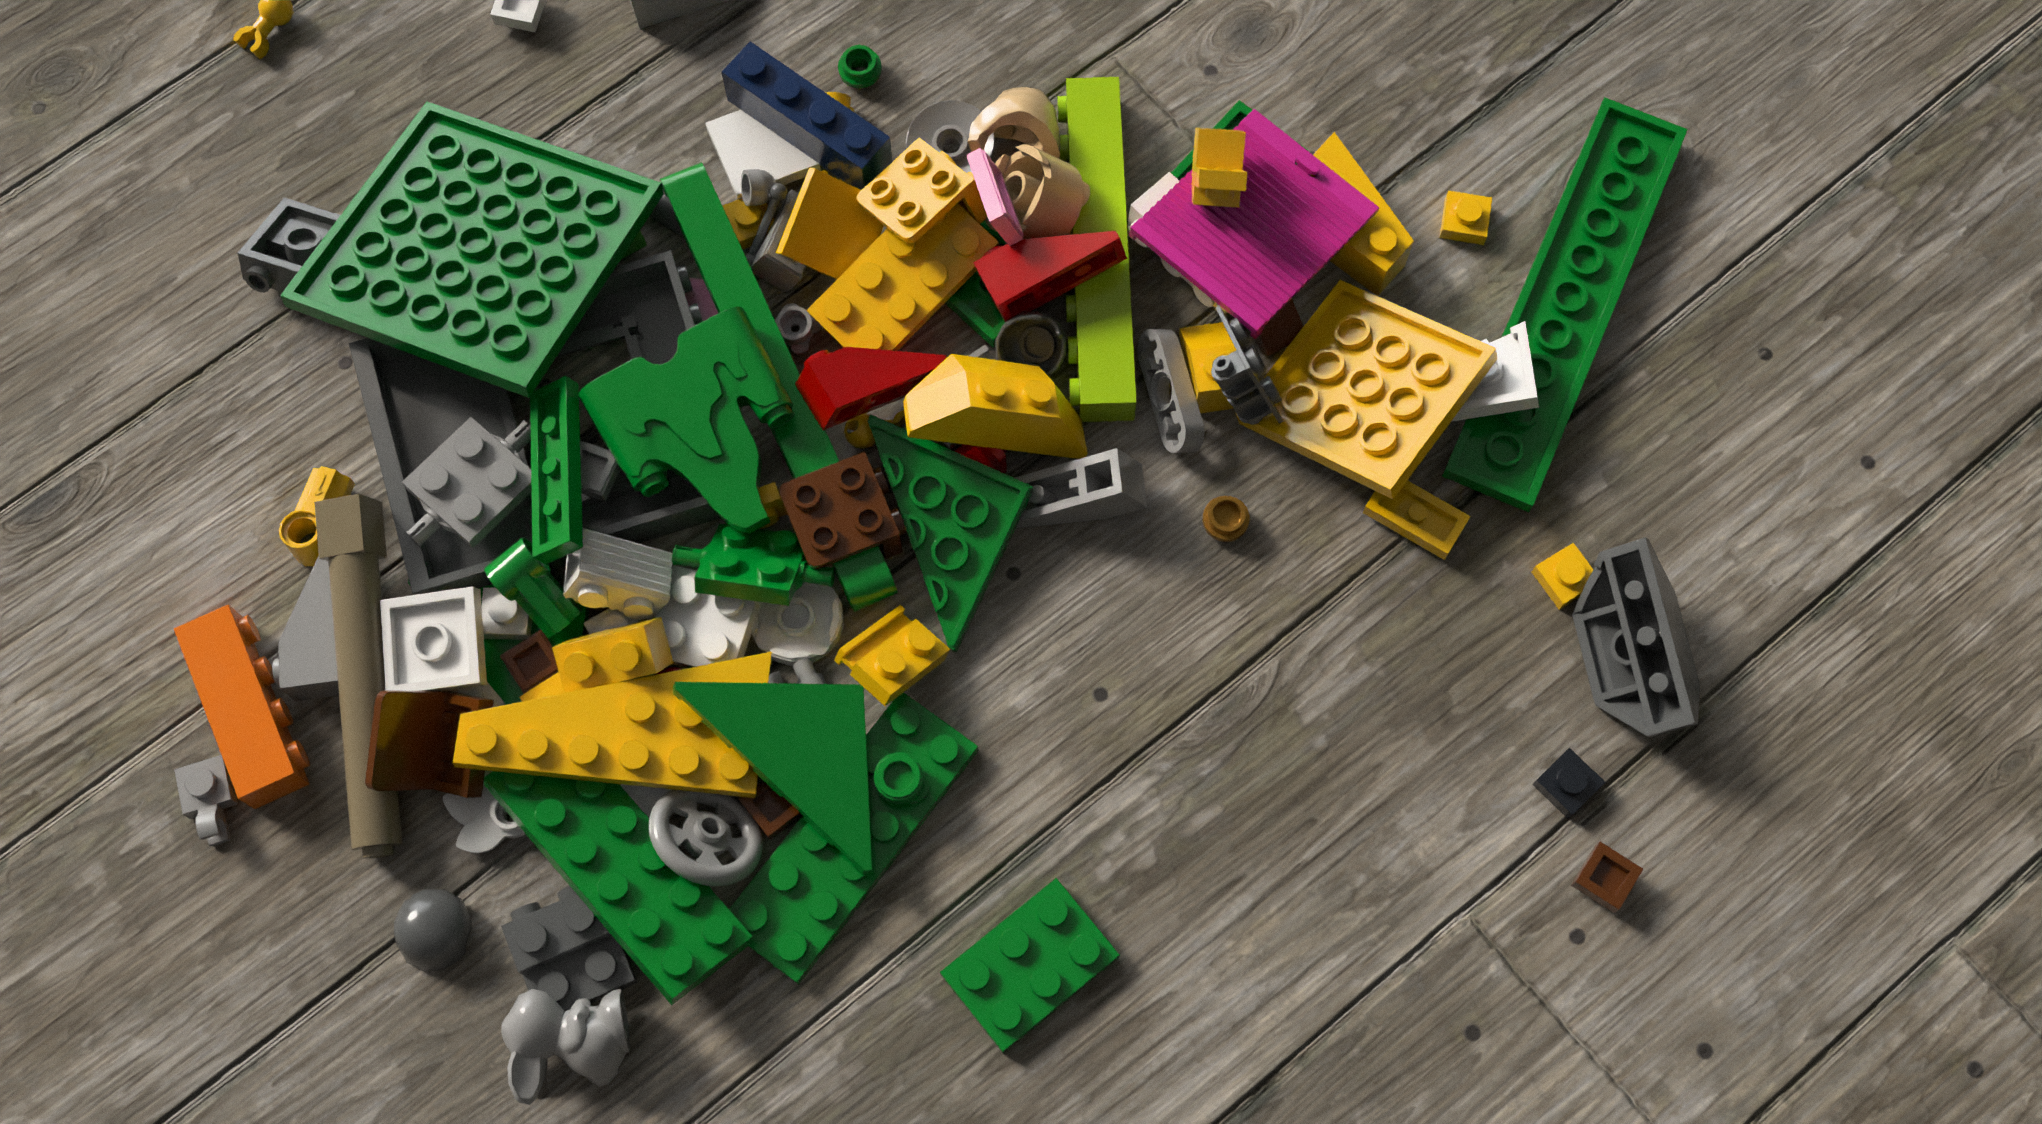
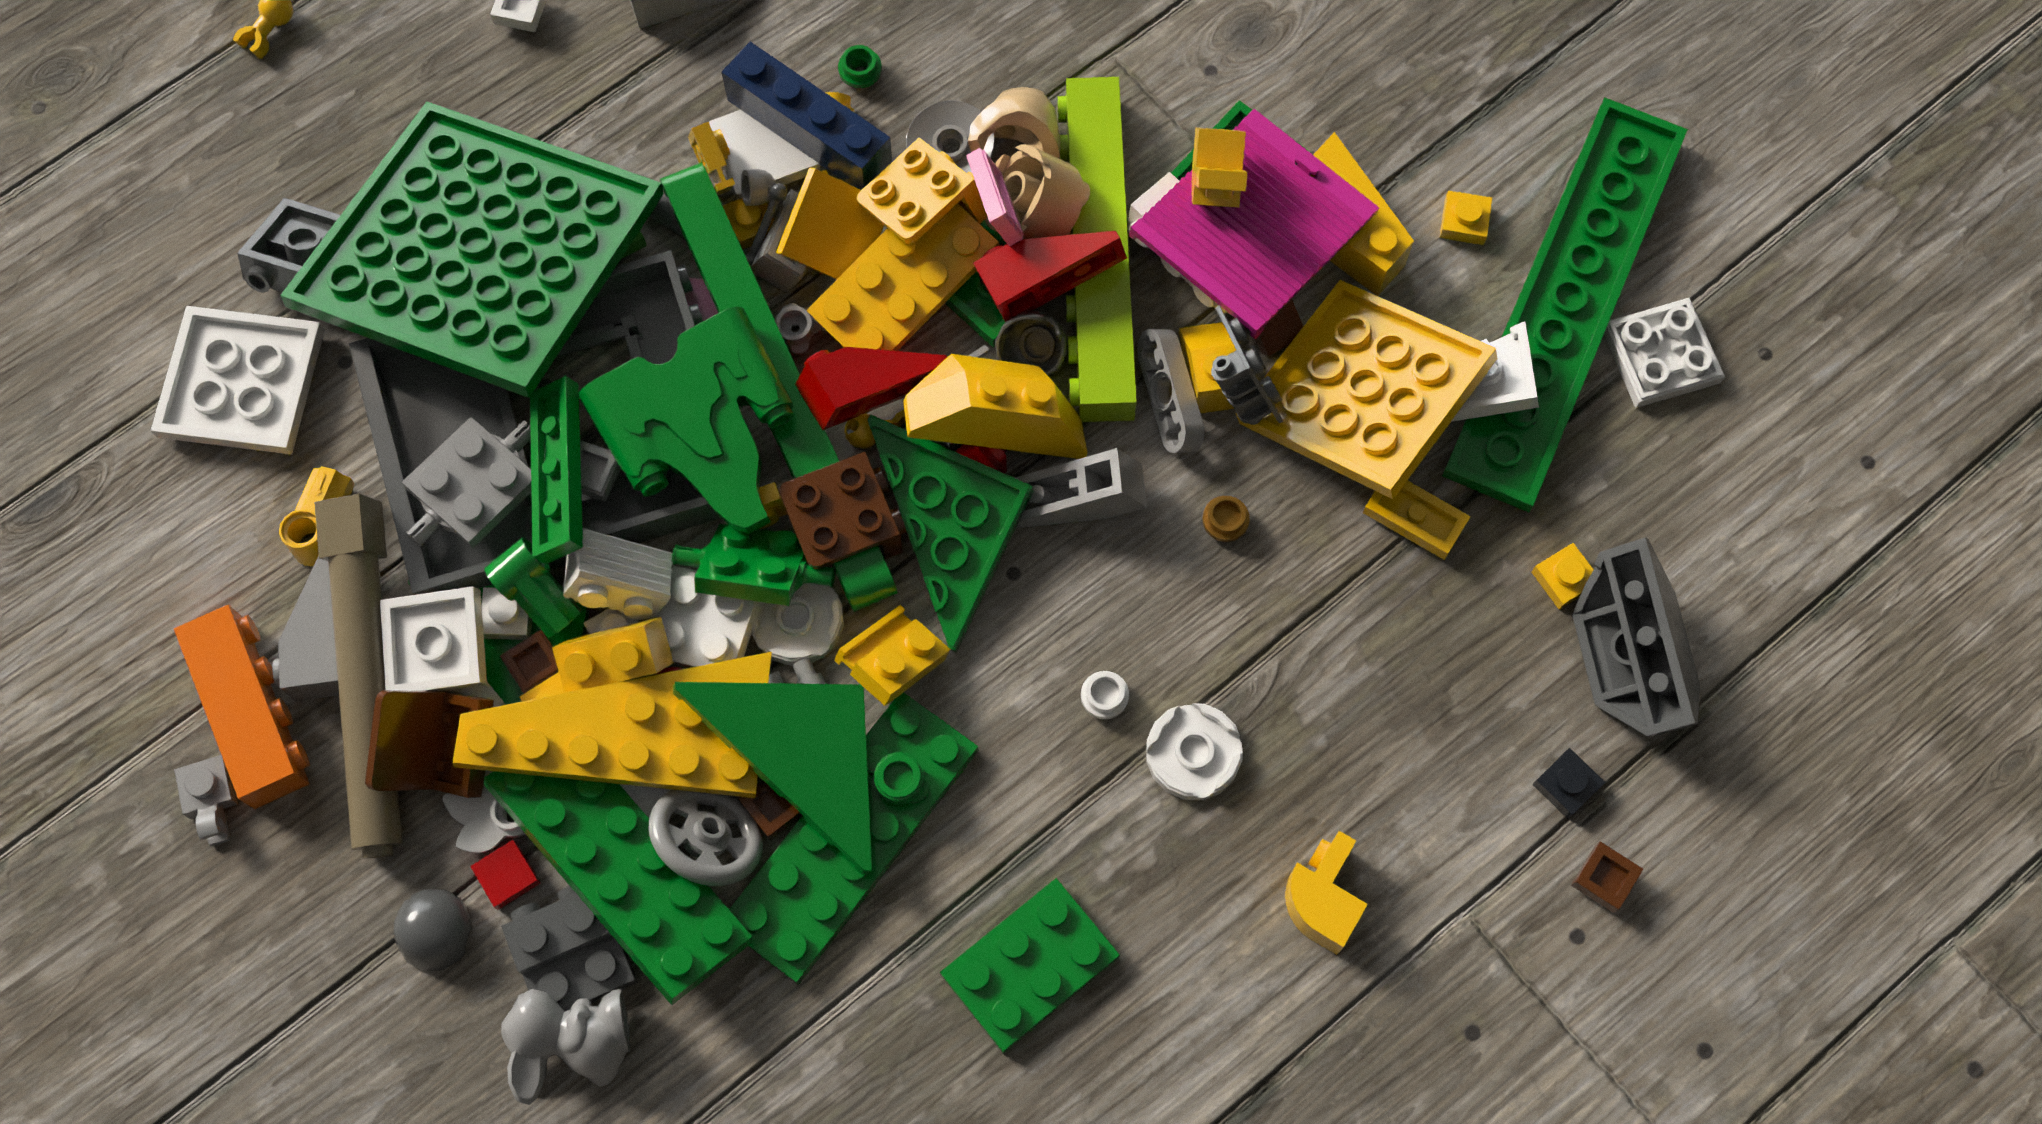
none -> white plate [151,306,325,455]
none -> red tile [470,840,541,910]
none -> yellow plate [688,122,735,196]
none -> white plate [1081,671,1129,719]
none -> white tile [1146,703,1243,800]
none -> yellow brick [1285,831,1368,955]
none -> white tile [1604,298,1725,408]

